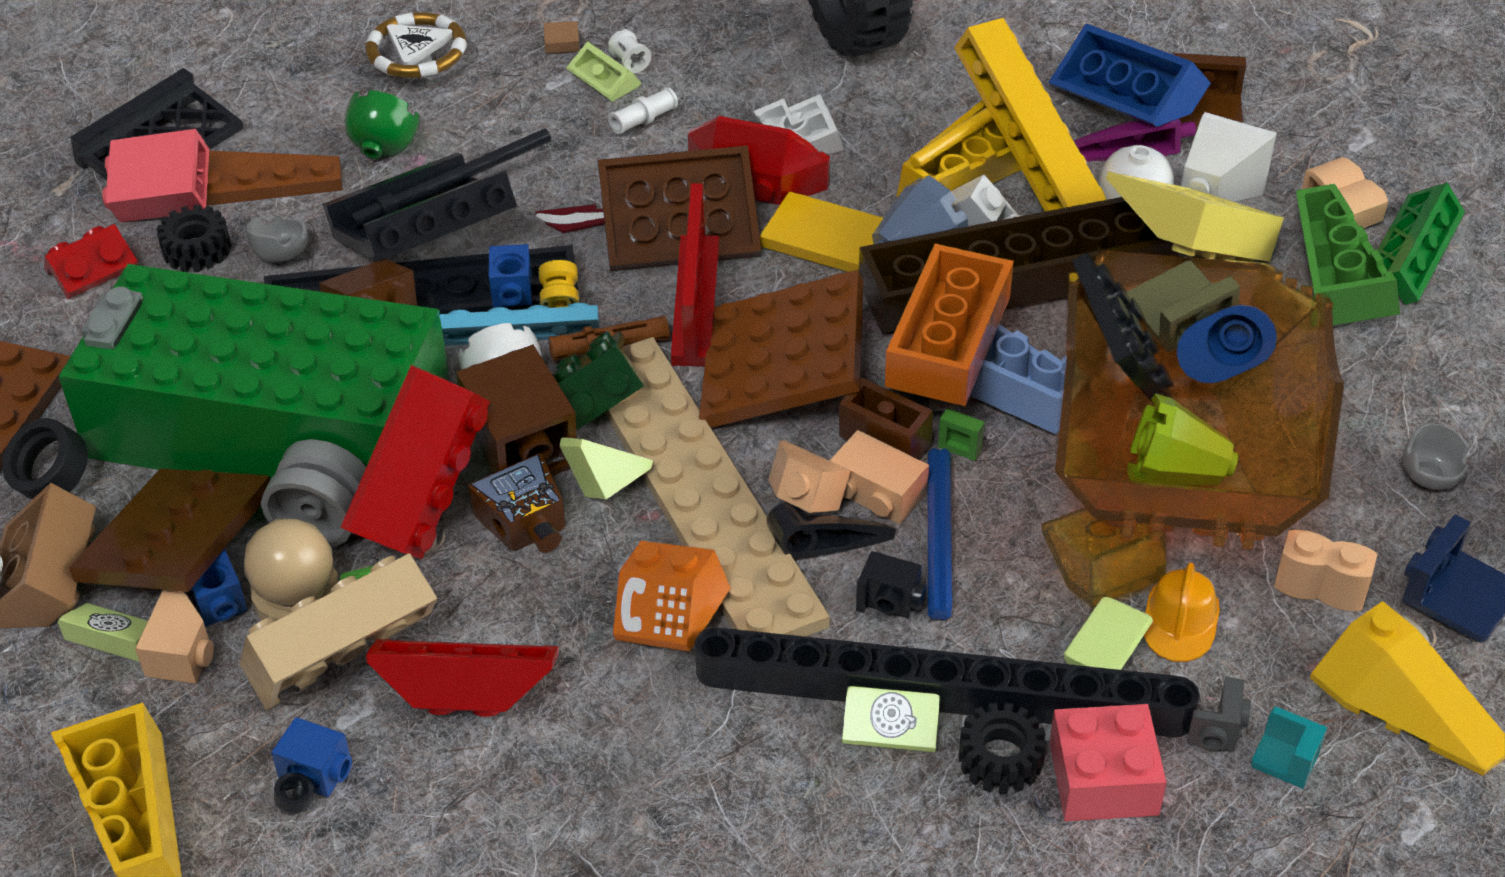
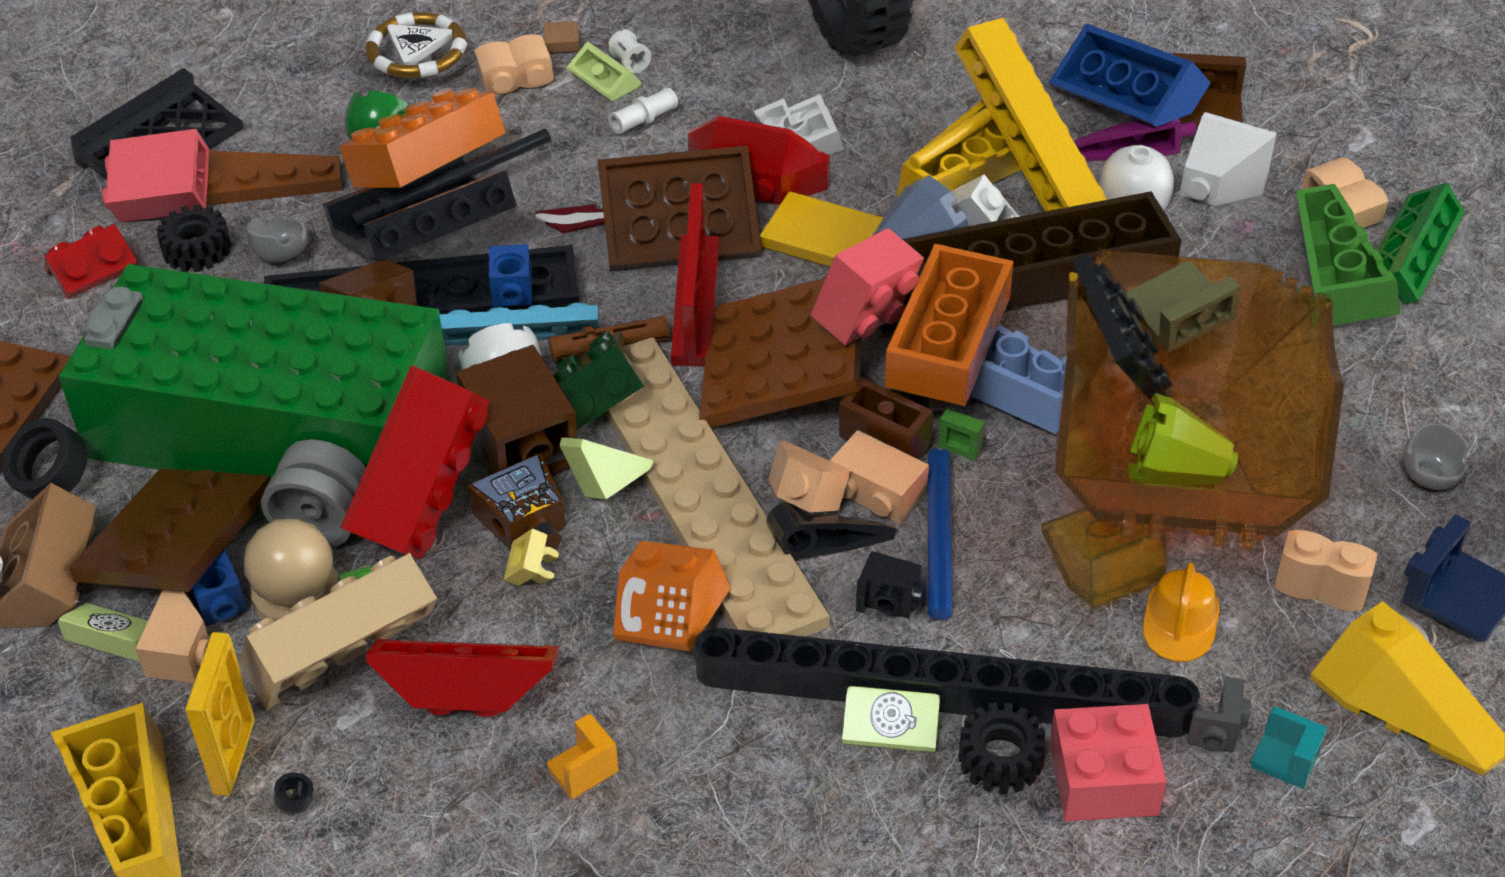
blue brick [271,717,352,798] -> none
yellow wheel [539,260,579,308] -> none
yellowish green slope [1064,597,1153,670] -> none
light yellow slope [1106,171,1284,266] -> none
blue piece [1176,305,1277,383] -> none
none -> yellow tile [185,632,255,796]
none -> orange brick [339,88,506,188]
none -> light nougat brick [474,34,554,95]
none -> light yellow tile [504,529,559,586]
none -> light orange panel [547,713,619,800]
none -> coral brick [810,228,924,346]

